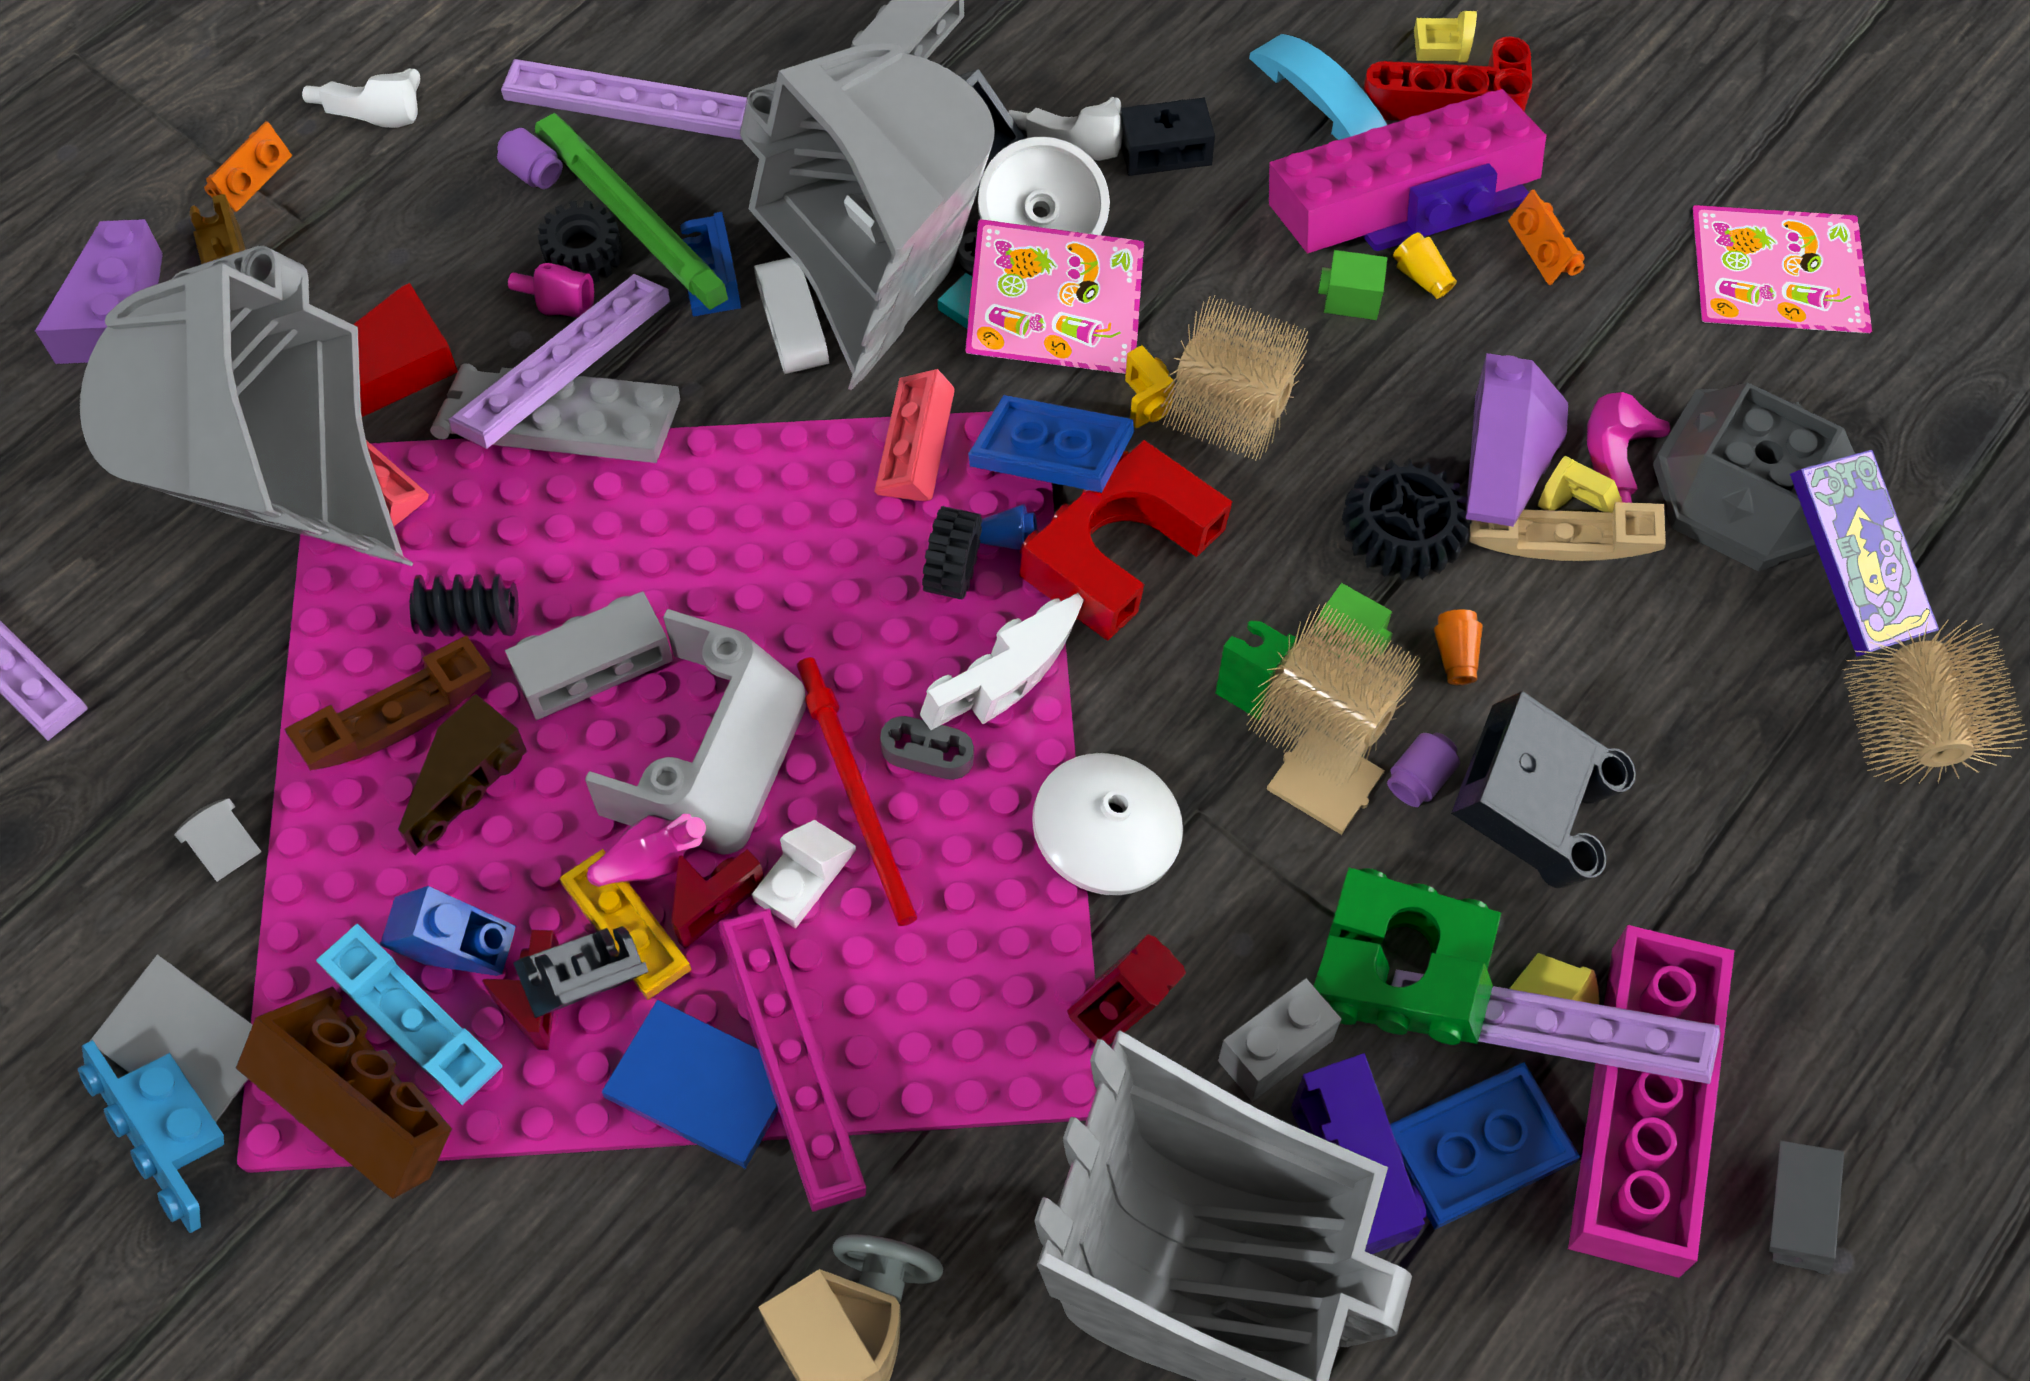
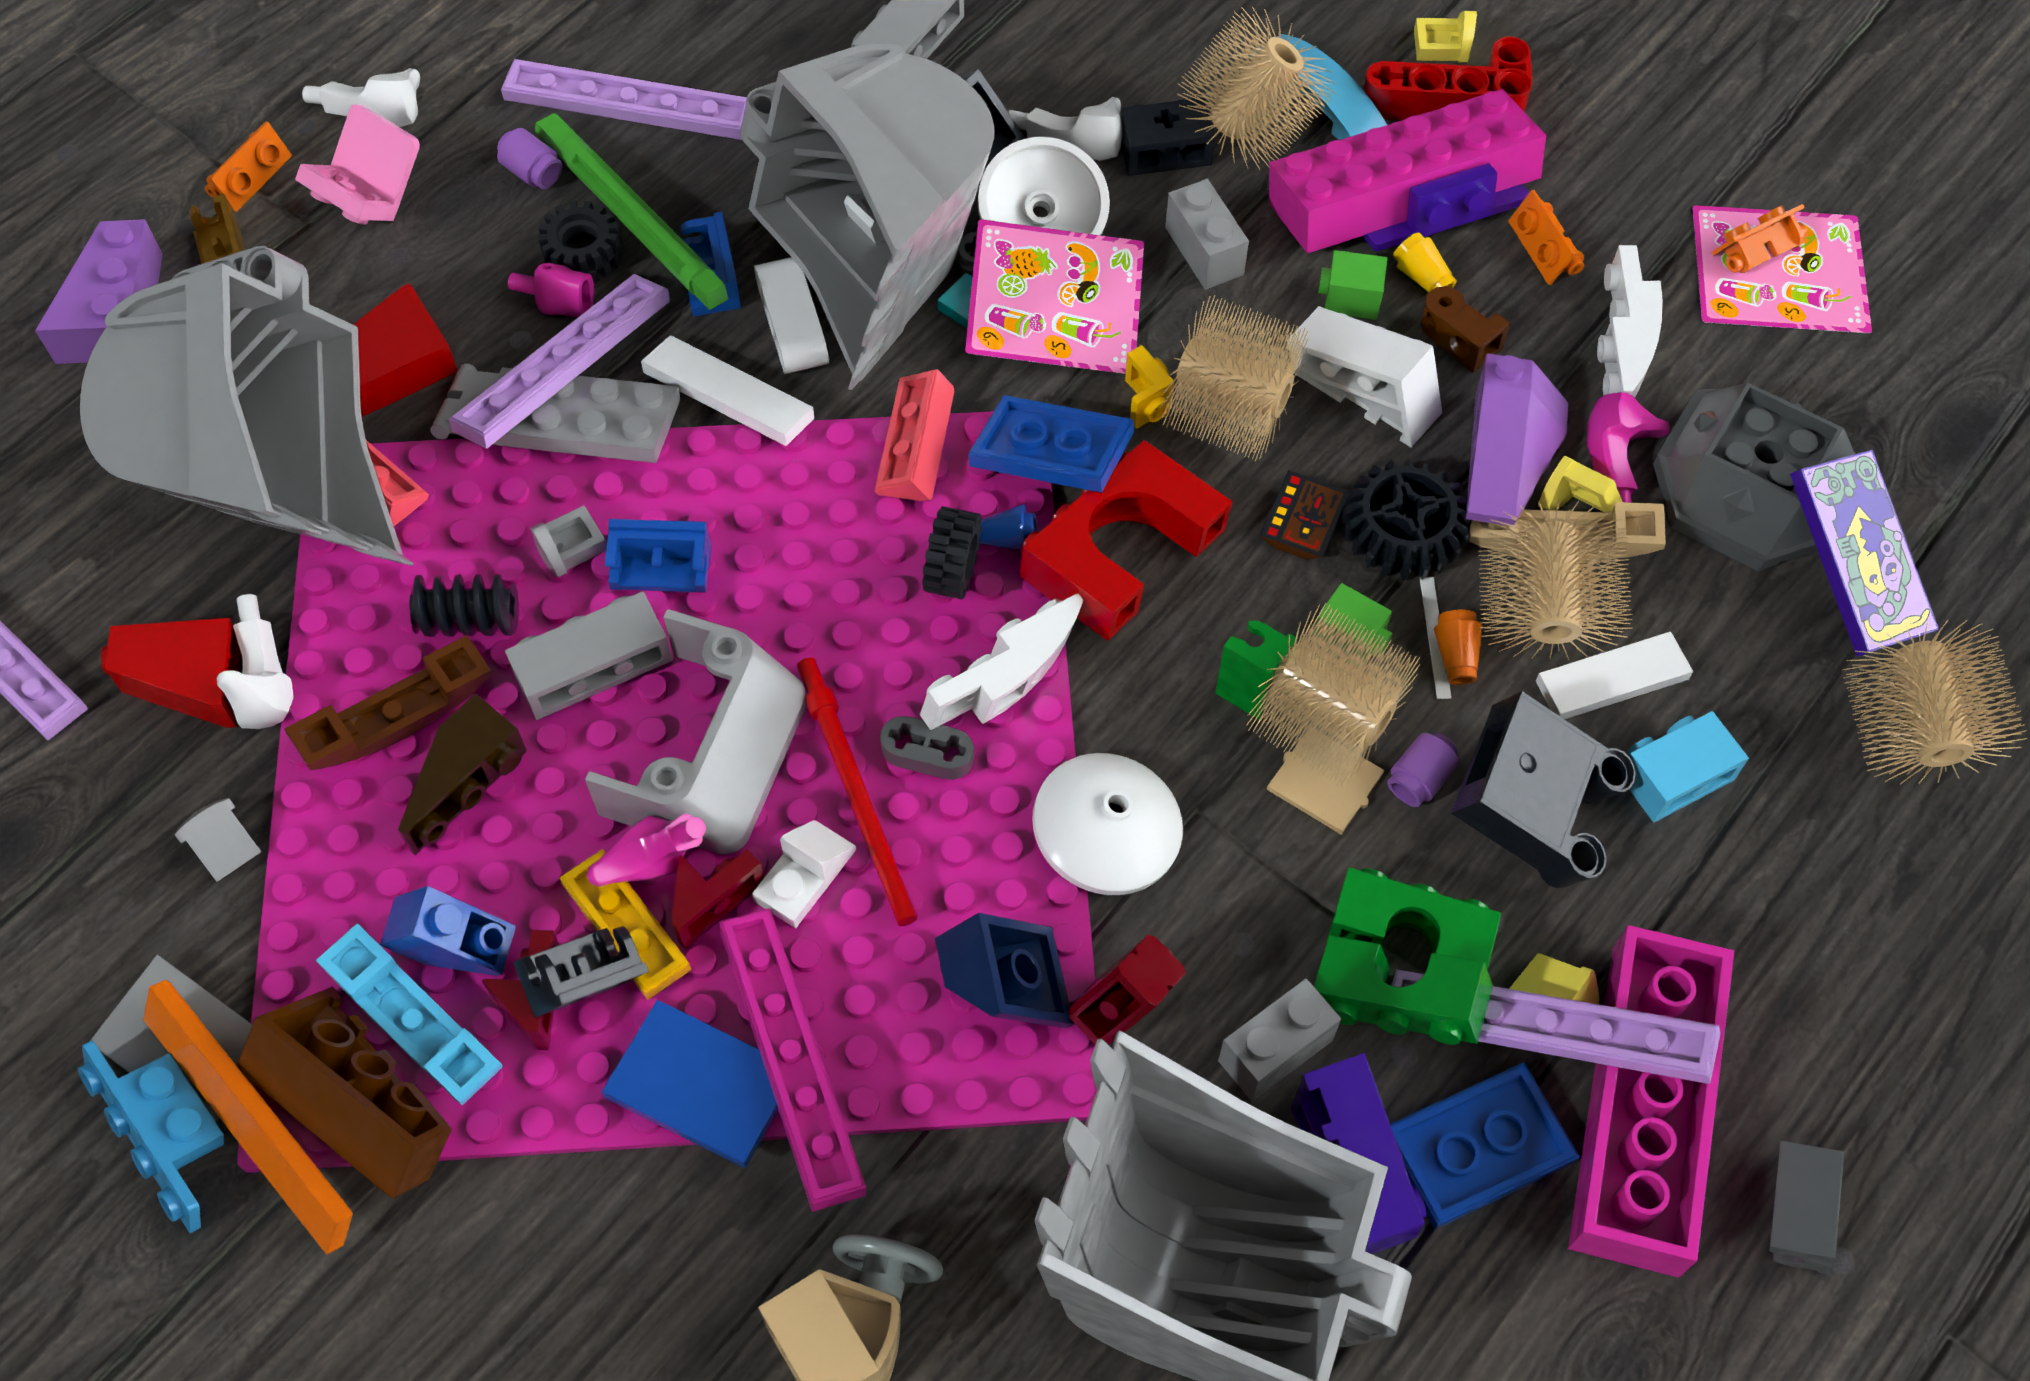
none -> red slope [101,618,243,728]
none -> orange tile [143,979,353,1255]
none -> white animal [216,594,294,729]
none -> bright pink bracket [295,104,420,224]
none -> light grey tile [530,505,607,578]
none -> blue hinge [605,519,712,592]
none -> white tile [641,335,814,446]
none -> dark blue slope [935,913,1074,1028]
none -> light grey brick [1165,178,1249,290]
none -> tan piece [1177,7,1336,170]
none -> piece [1260,470,1350,560]
none -> white wedge [1287,306,1442,448]
none -> white sticker [1420,577,1451,699]
none -> reddish brown leg [1421,286,1510,373]
none -> tan piece [1478,500,1632,660]
none -> white tile [1536,632,1693,719]
none -> white slope [1597,245,1663,398]
none -> medium azure brick [1626,711,1749,823]
none -> orange hinge [1711,204,1807,273]

